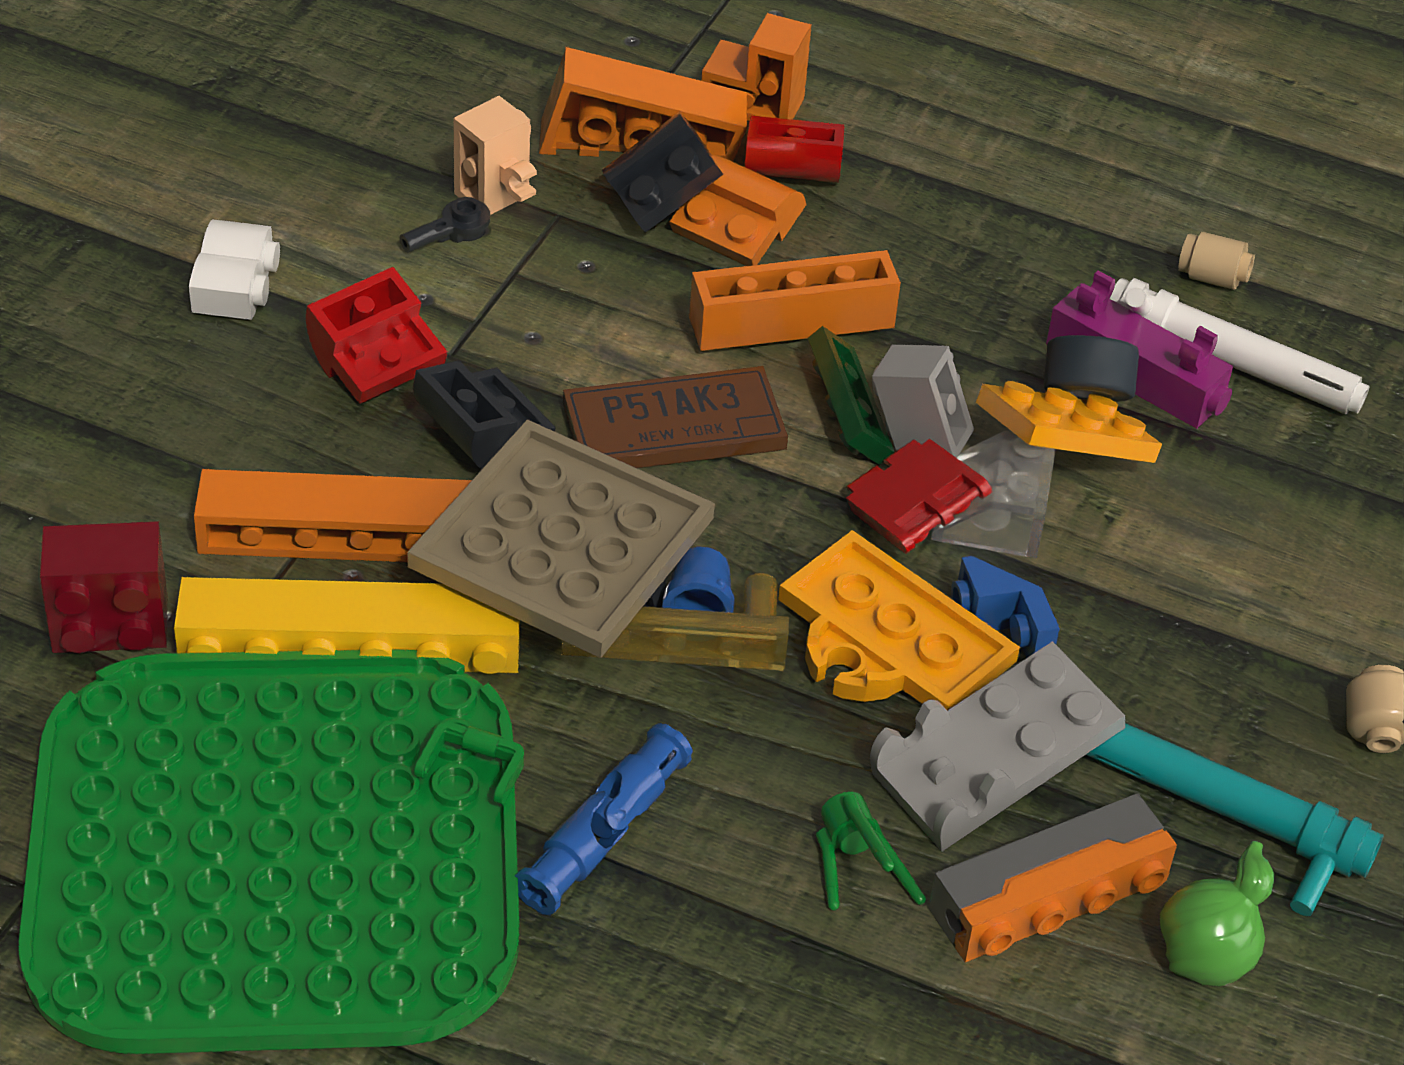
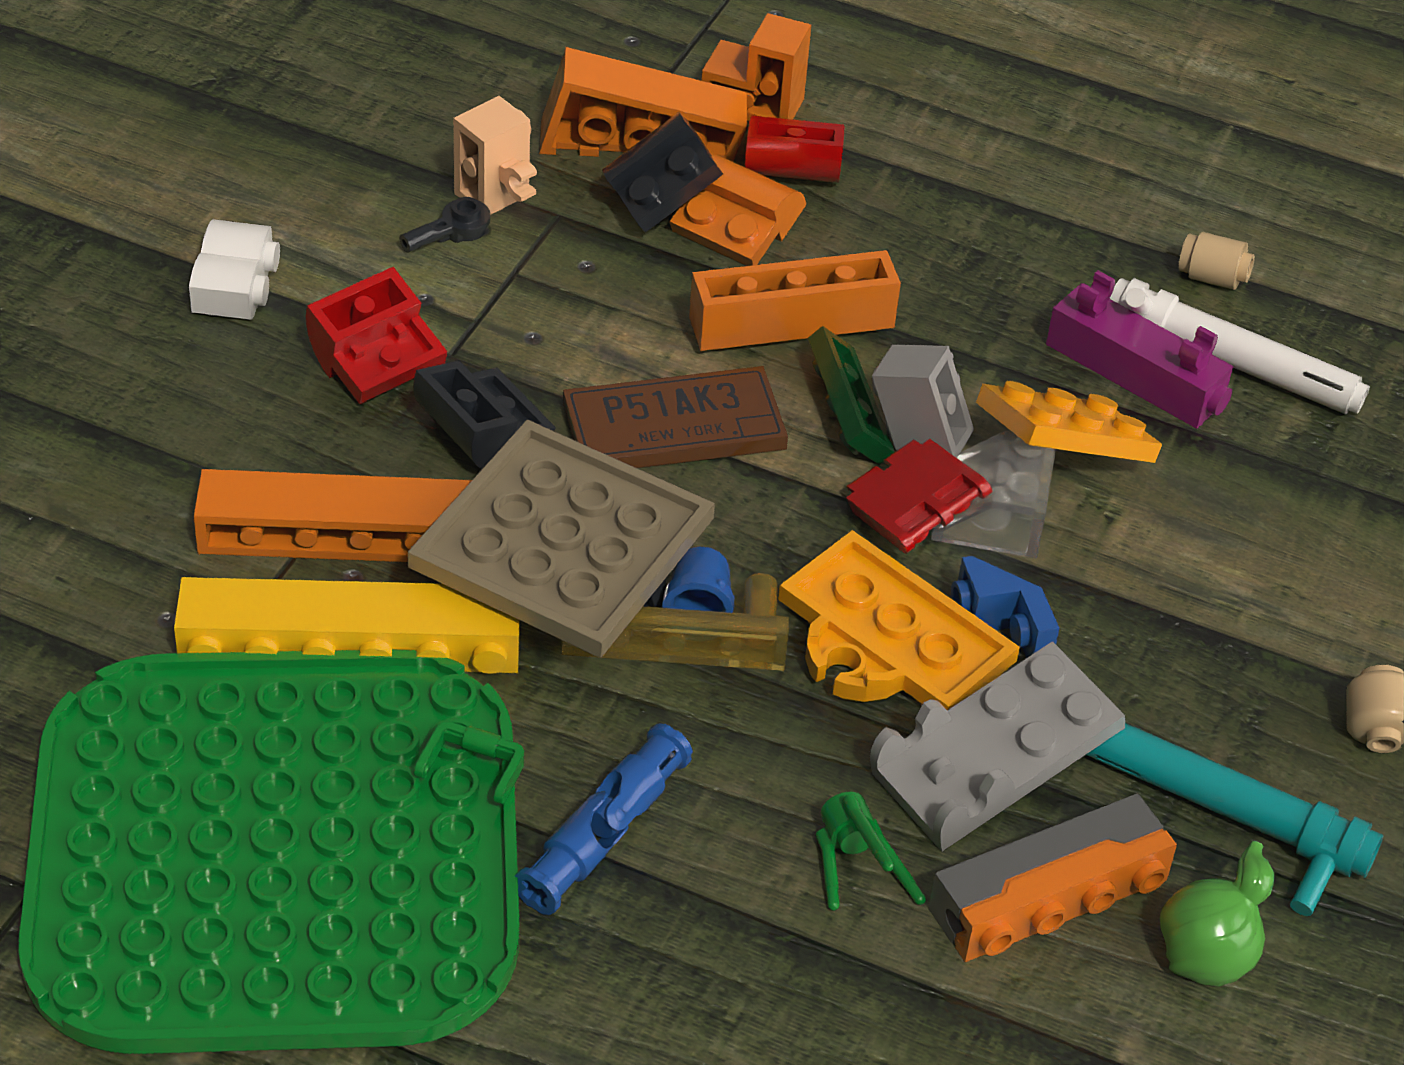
dark red brick [40,521,168,653] -> none
black wheel [1043,335,1139,402] -> none

